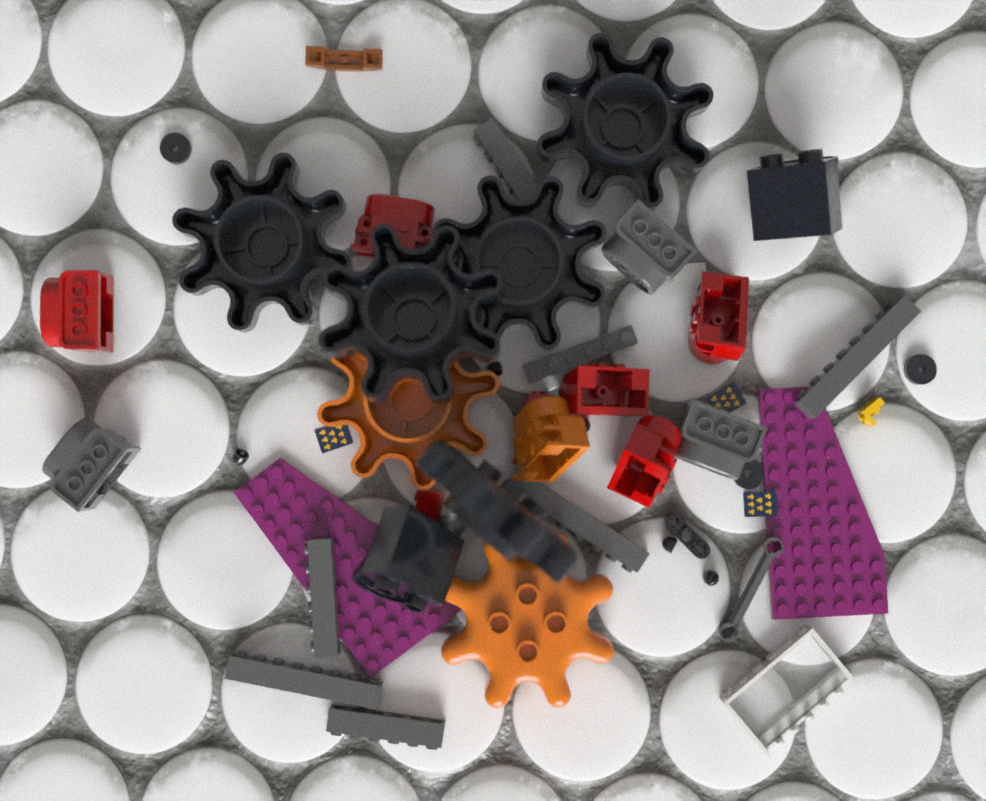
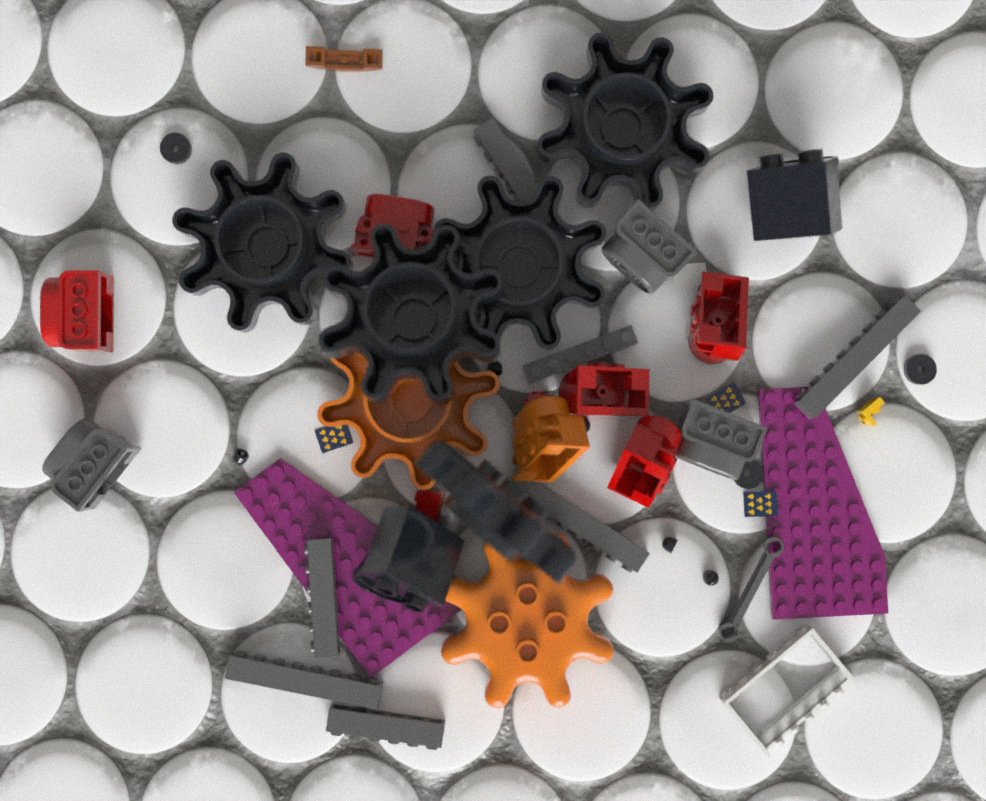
black beam [664,514,710,559] -> none

